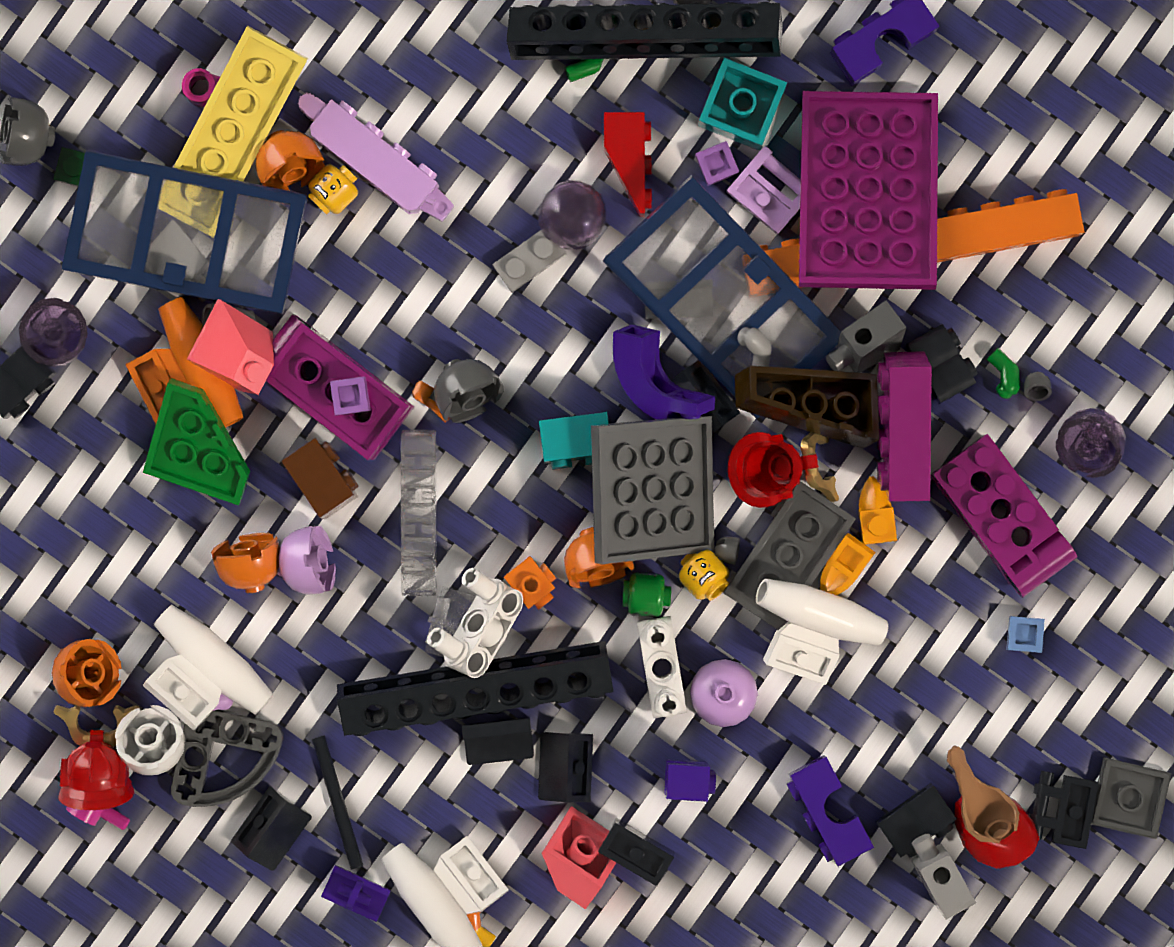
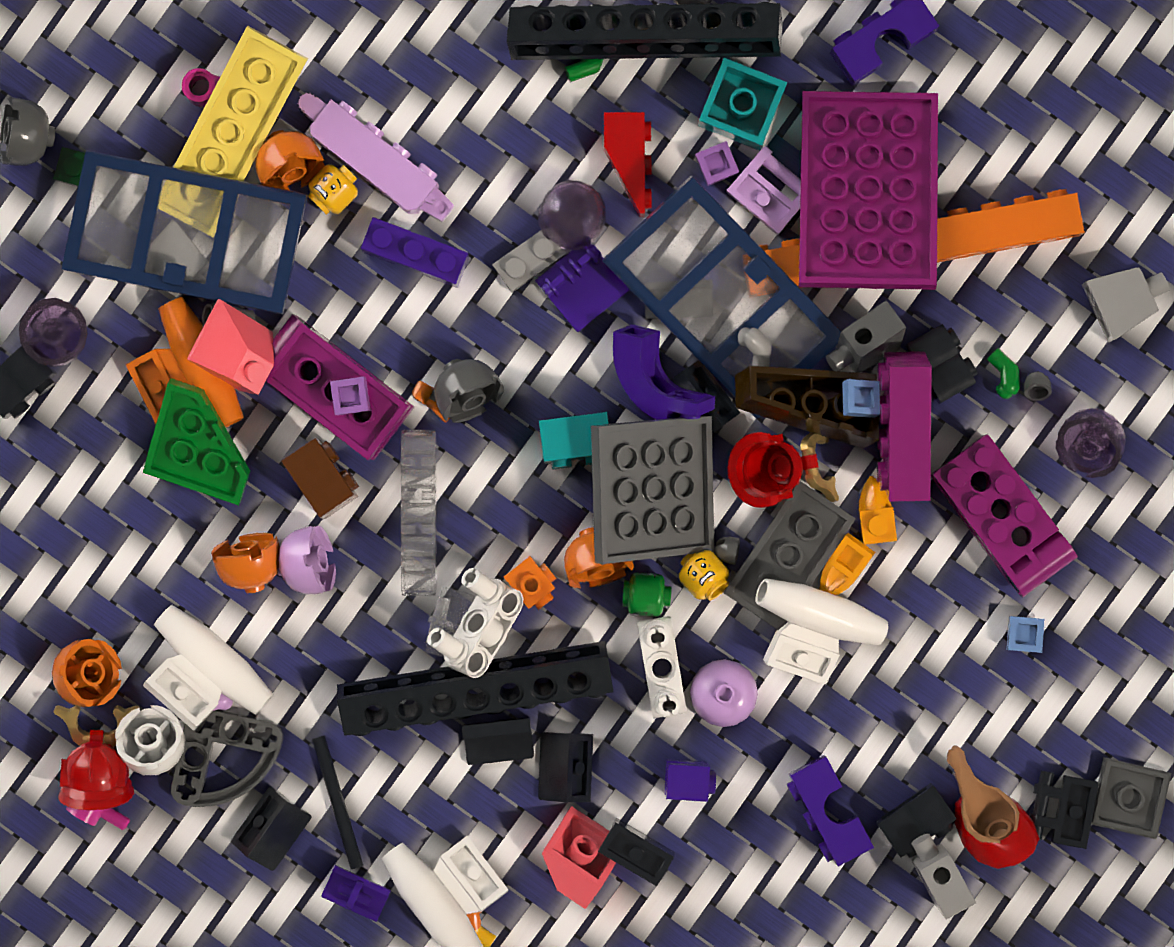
none -> dark purple arch [360,217,469,288]
none -> dark purple hinge [535,238,630,333]
none -> medium blue plate [842,379,880,418]
none -> light grey torso [1082,267,1170,343]

